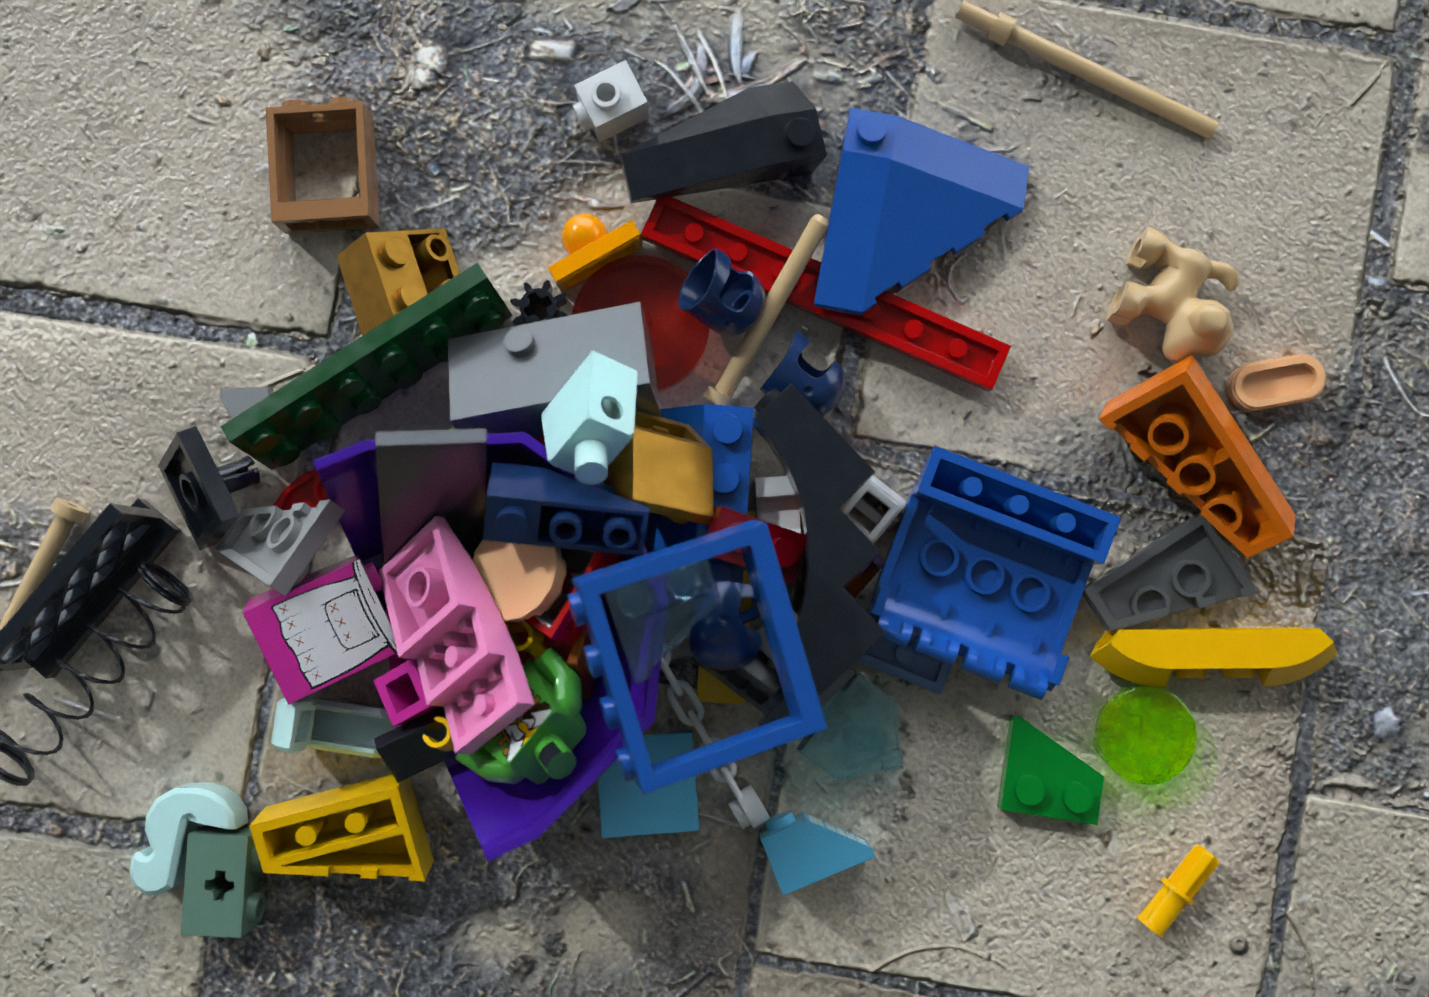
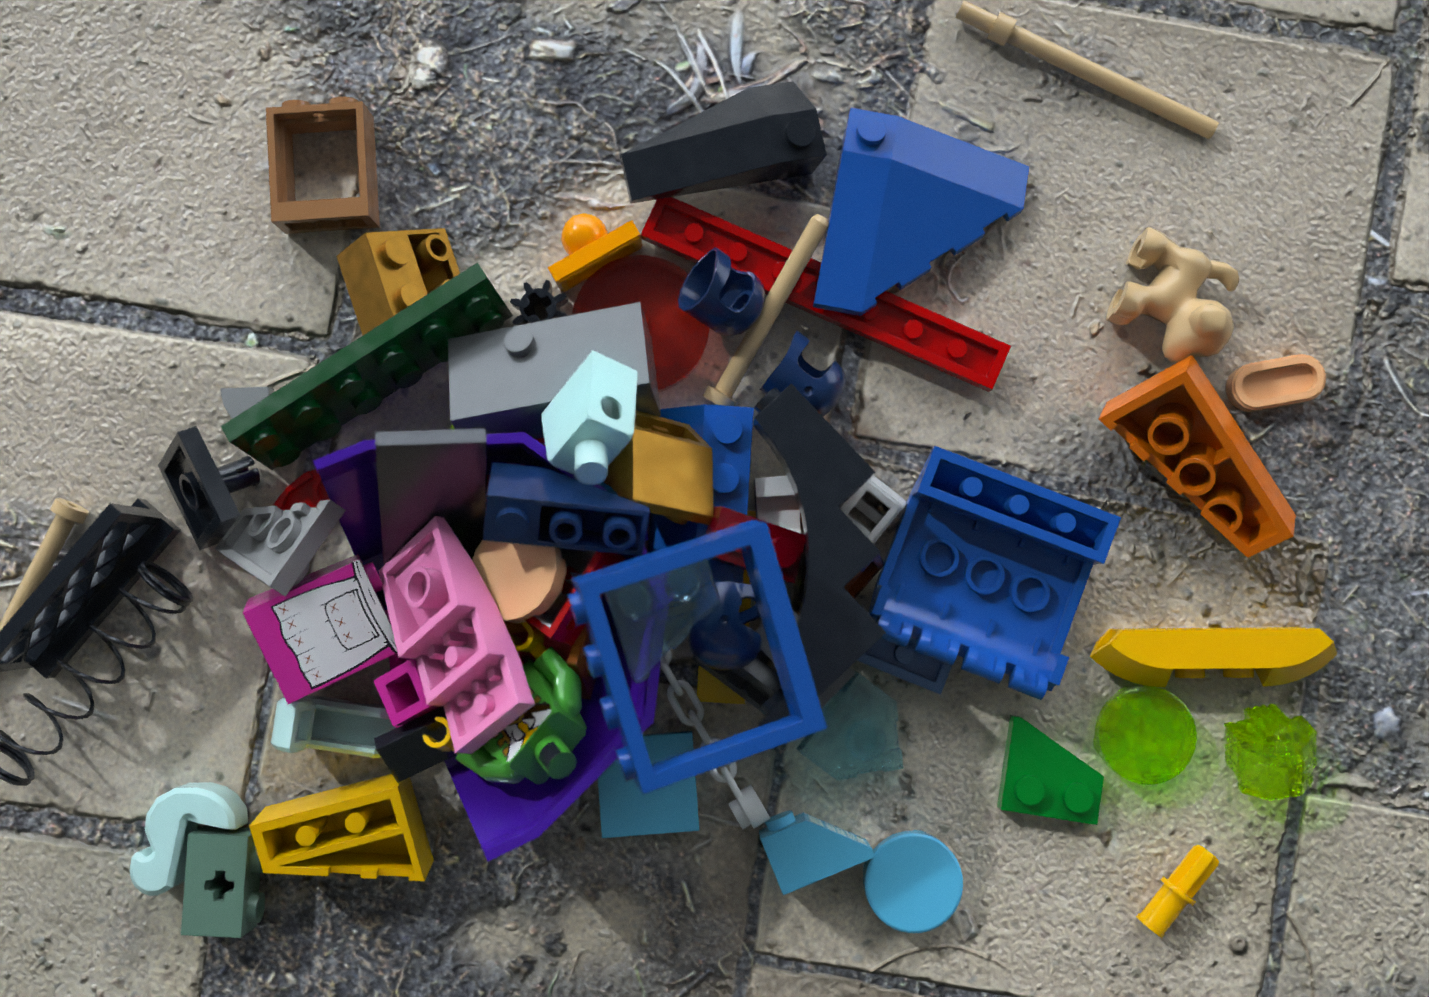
white brick [572,60,649,143] -> none
dark grey wing [1082,512,1259,631] -> none
none -> medium azure tile [863,830,963,933]
none -> clear neon green hair [1224,704,1317,801]

